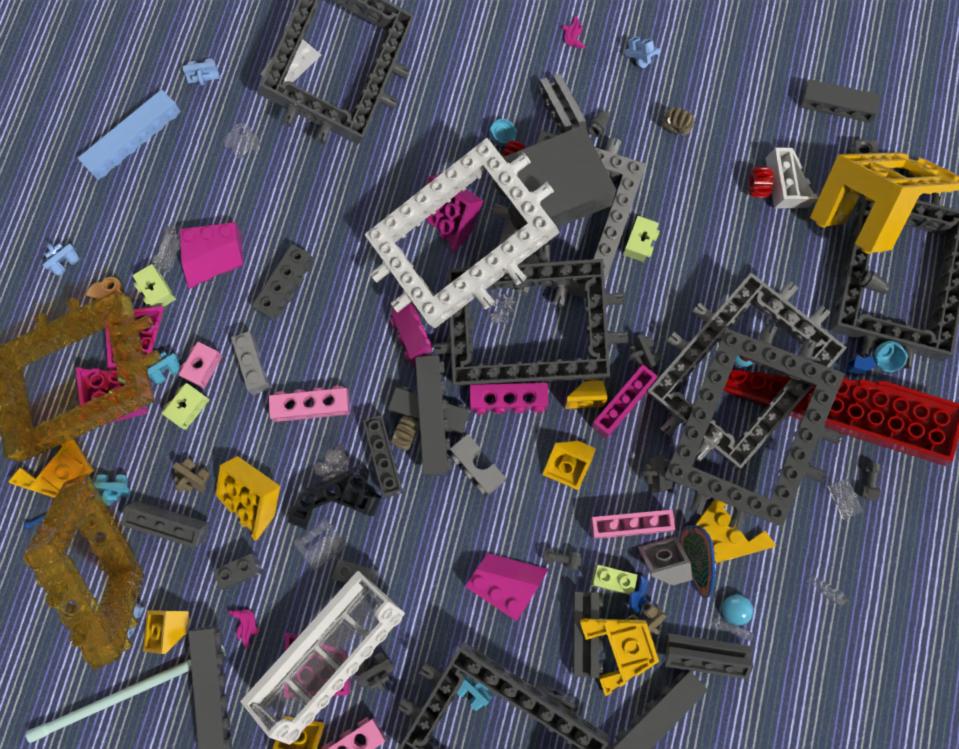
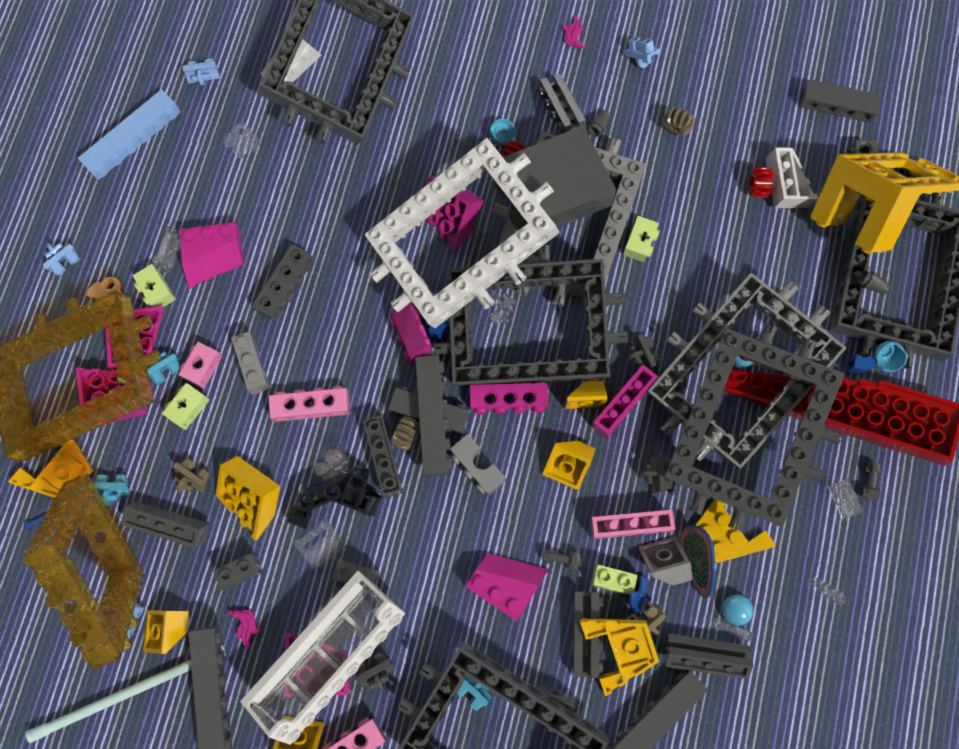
none -> blue piece [428,320,450,342]

